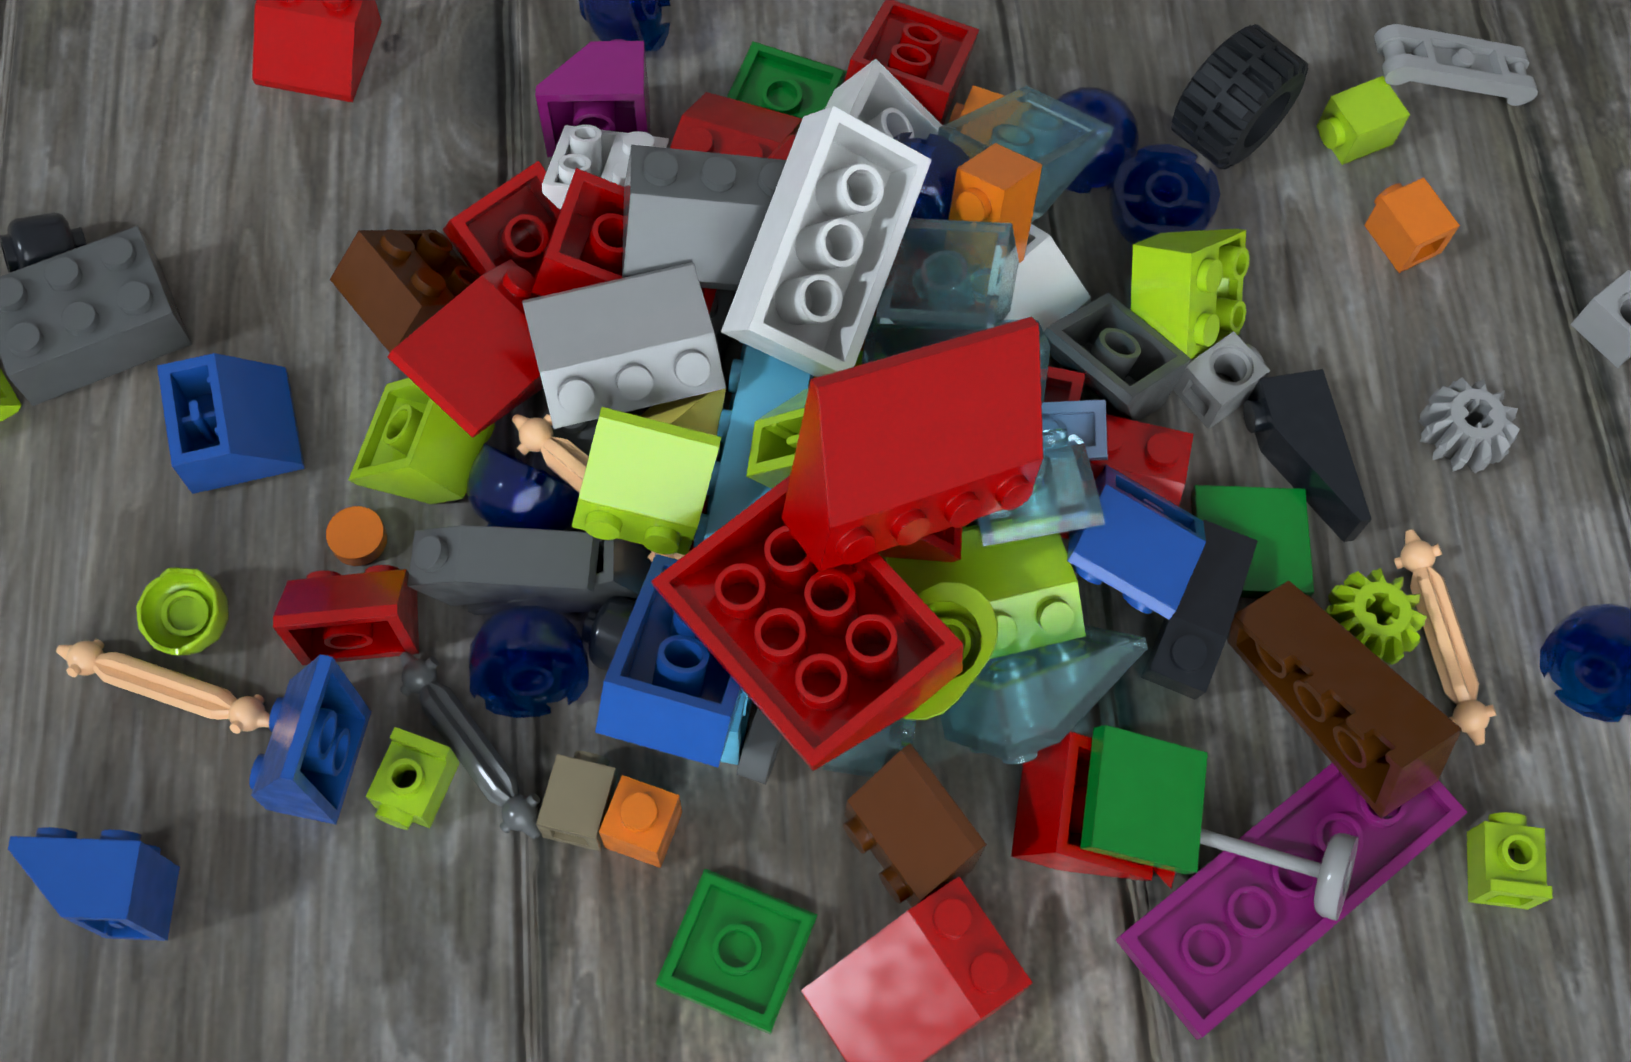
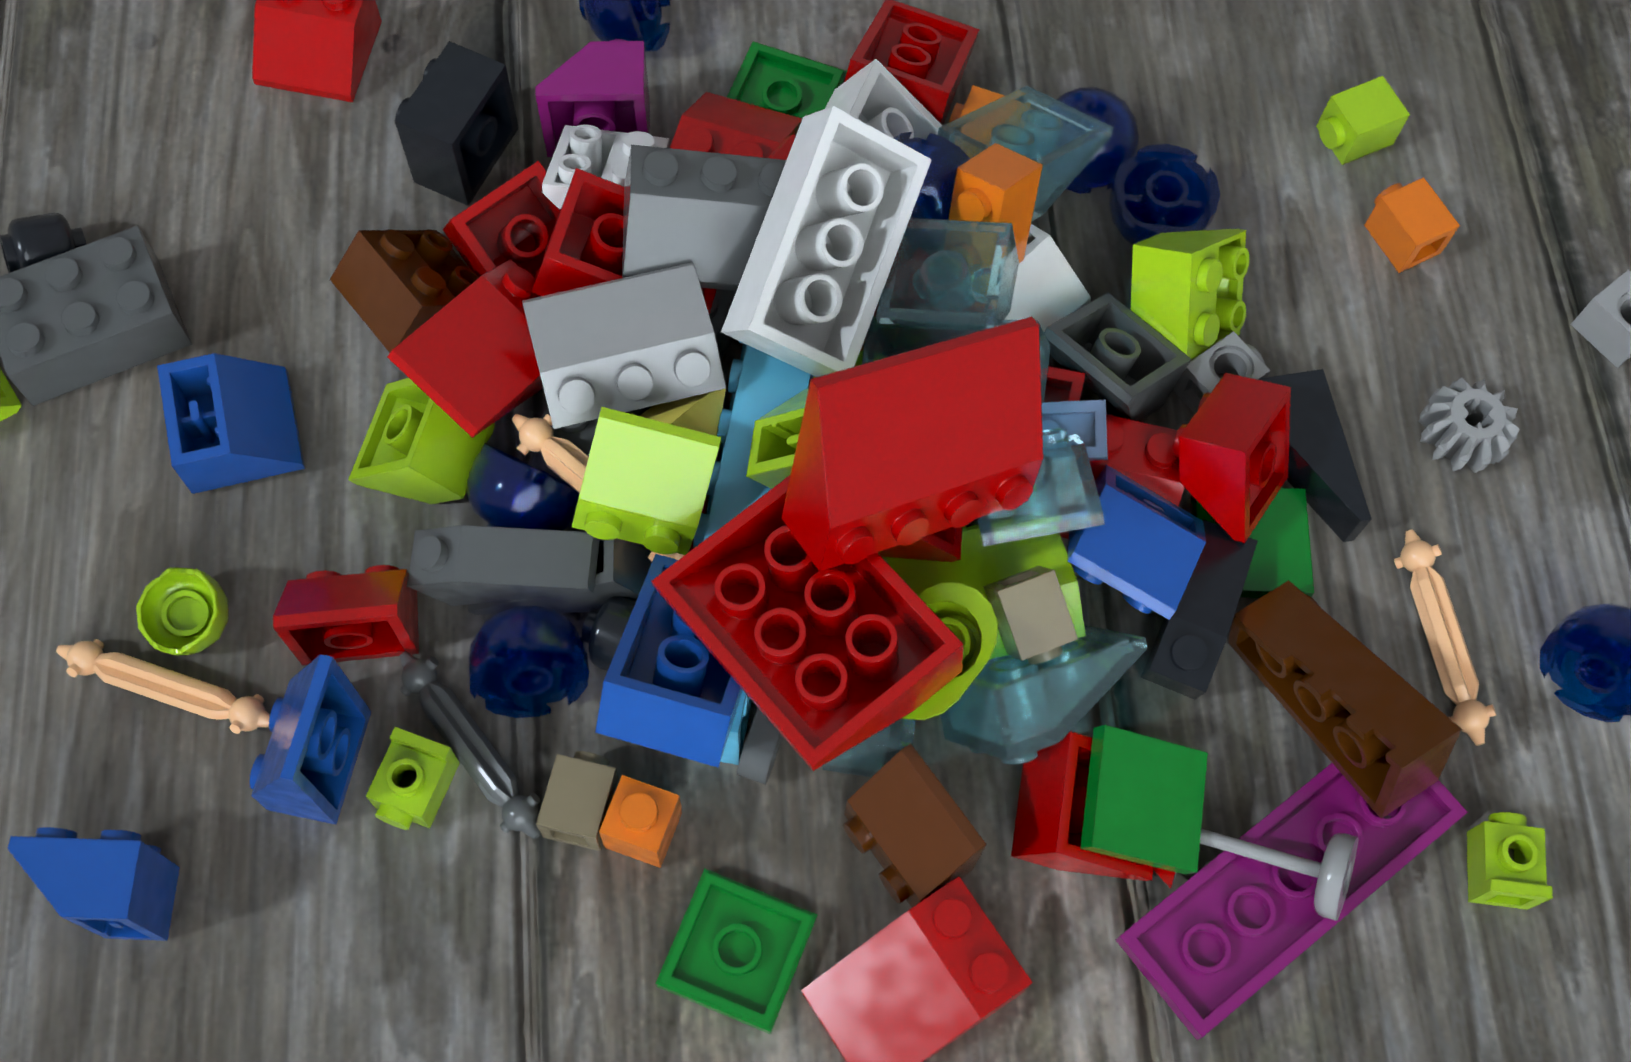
orange tile [326,506,387,566] -> none
black tyre [1171,24,1308,170] -> none
lime gear [1324,568,1427,665] -> none
light grey plate [1374,24,1538,106] -> none
none -> black brick [395,41,519,206]
none -> dark tan brick [983,566,1078,664]
none -> red slope [1173,373,1291,543]

